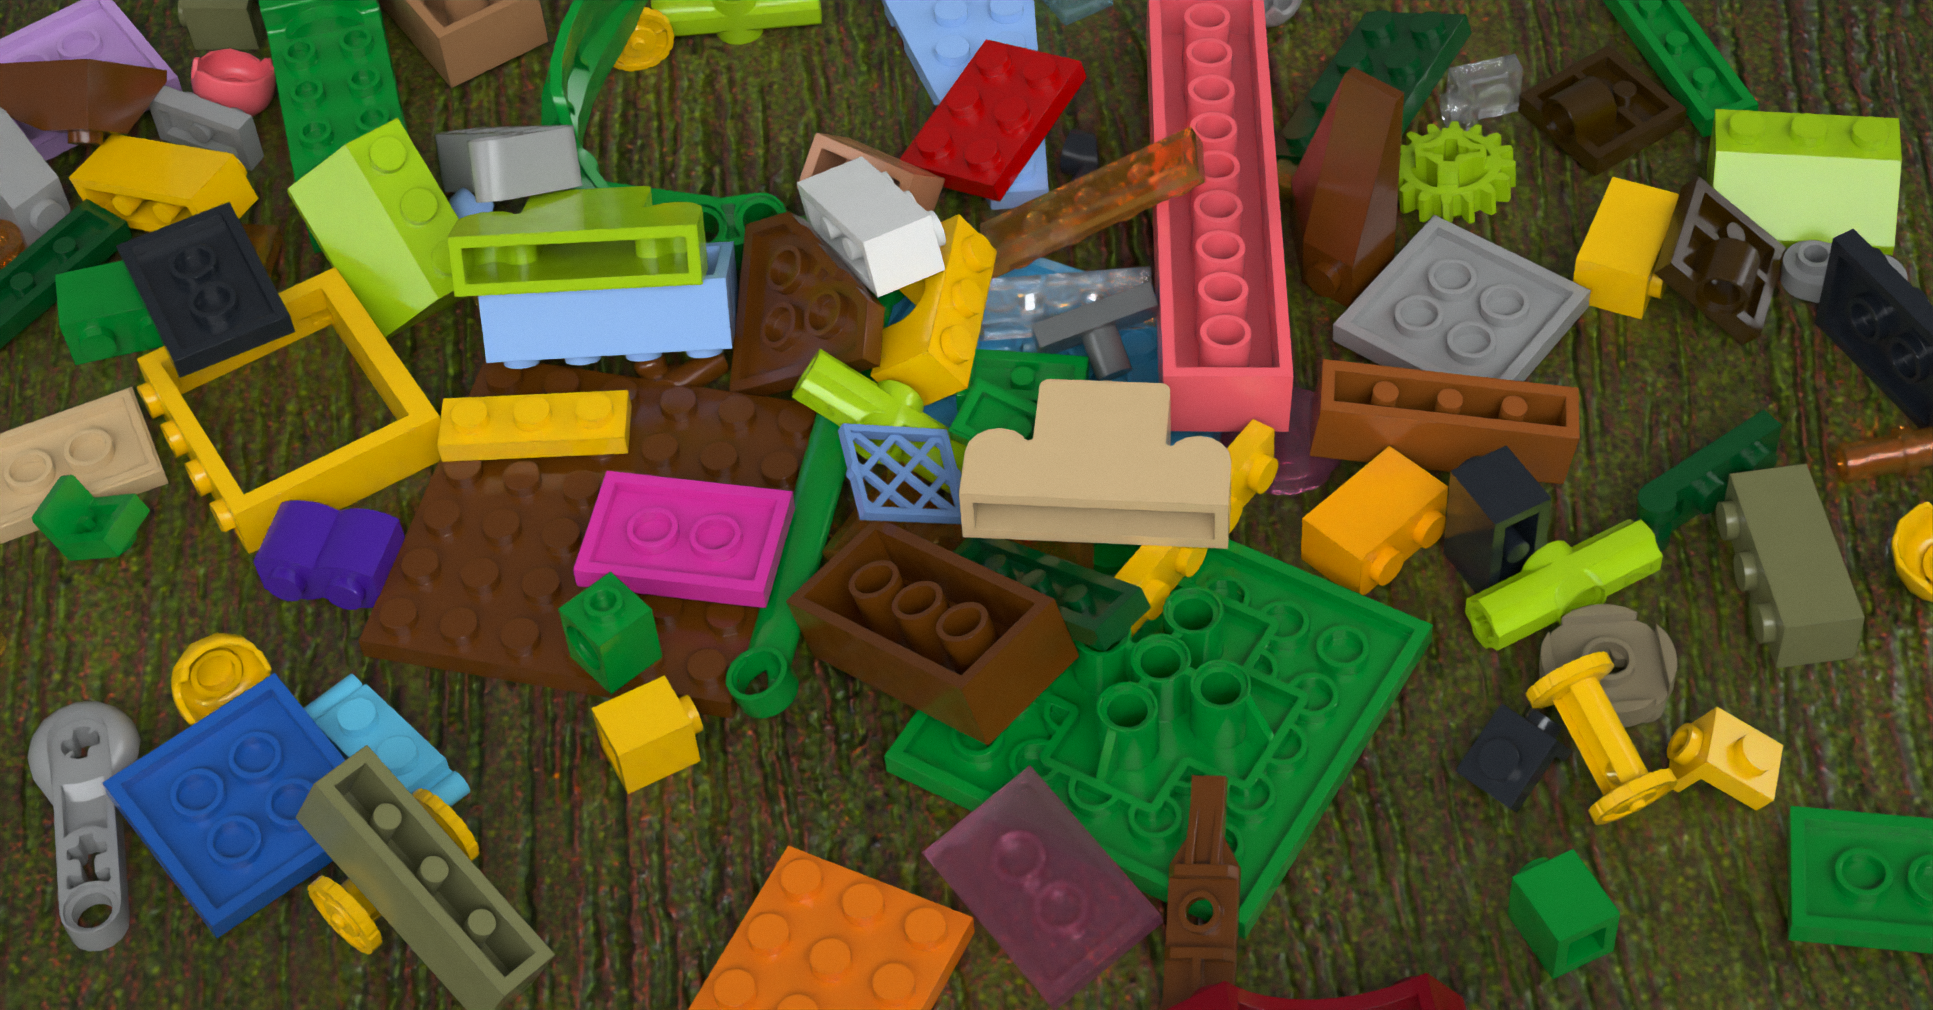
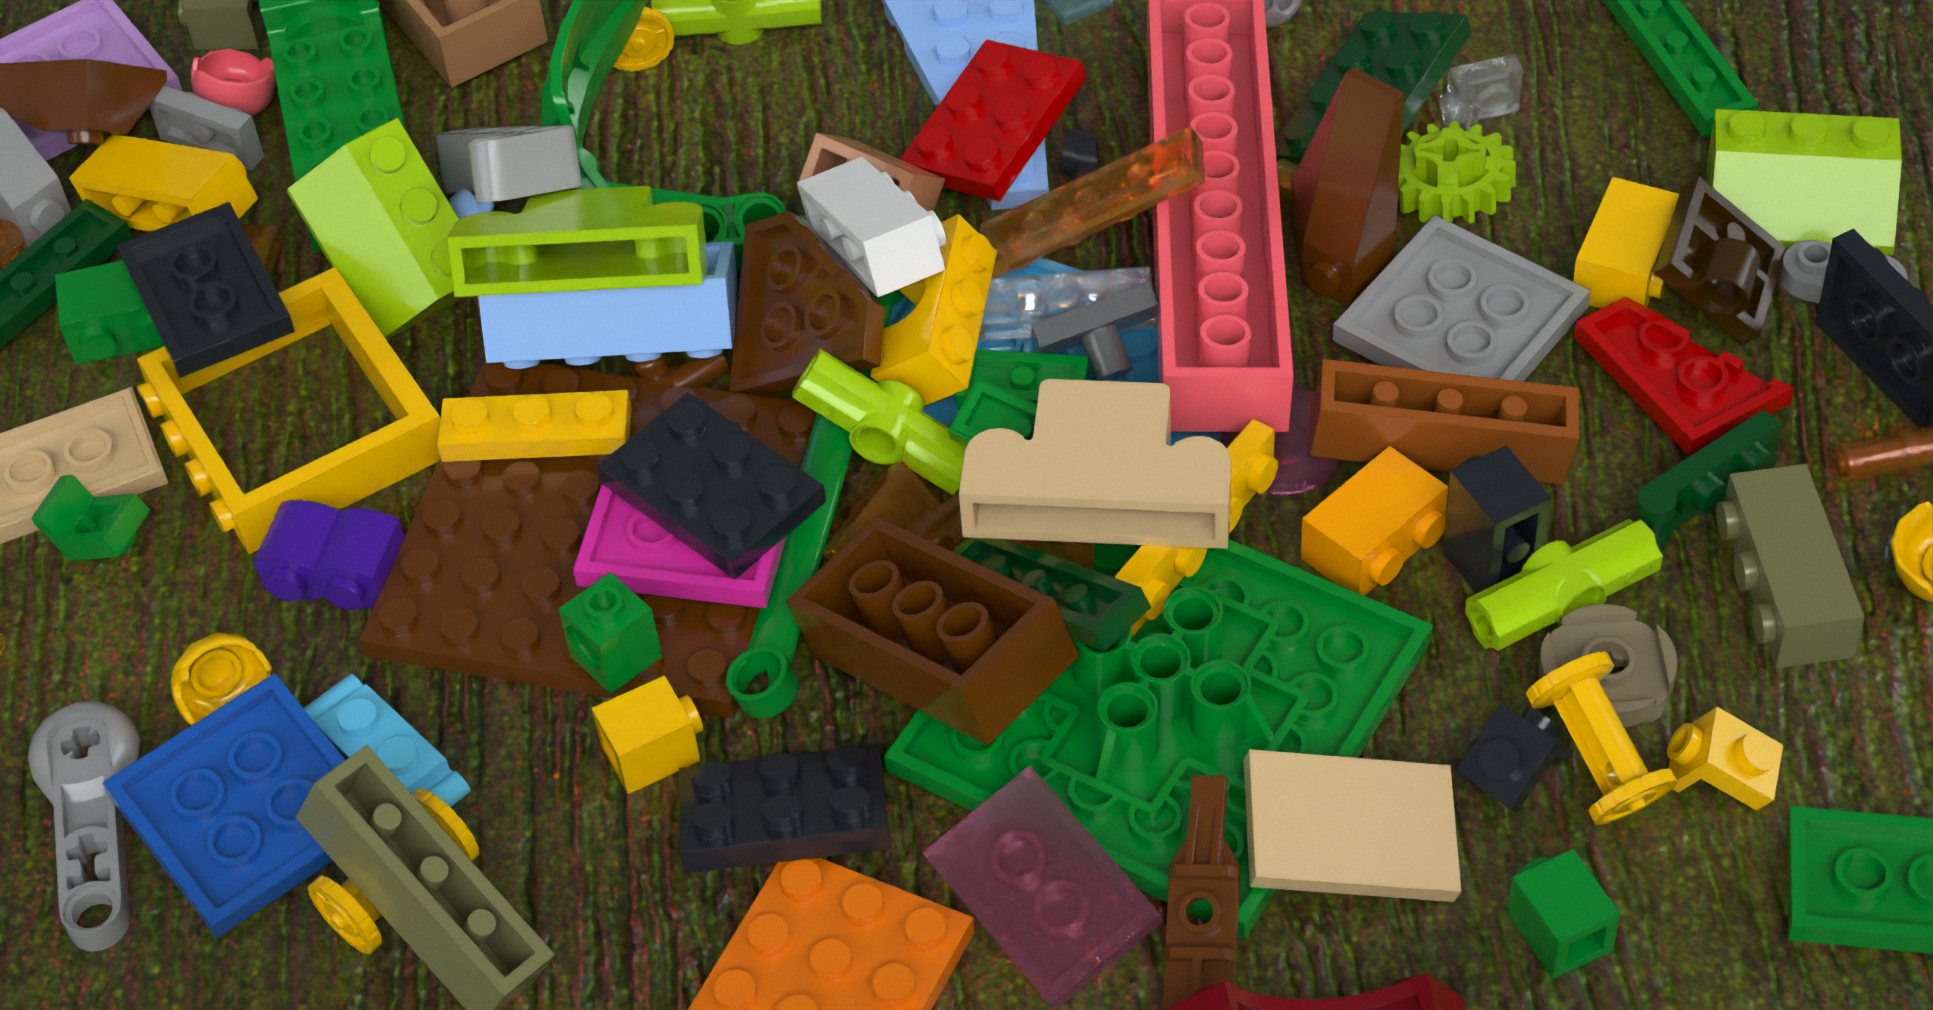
medium blue window [838,423,962,524] -> none
dark brown plate [1518,45,1687,176] -> none
none -> black plate [596,392,826,580]
none -> black plate [679,743,891,874]
none -> tan tile [1243,749,1461,902]
none -> red wing [1574,297,1794,457]

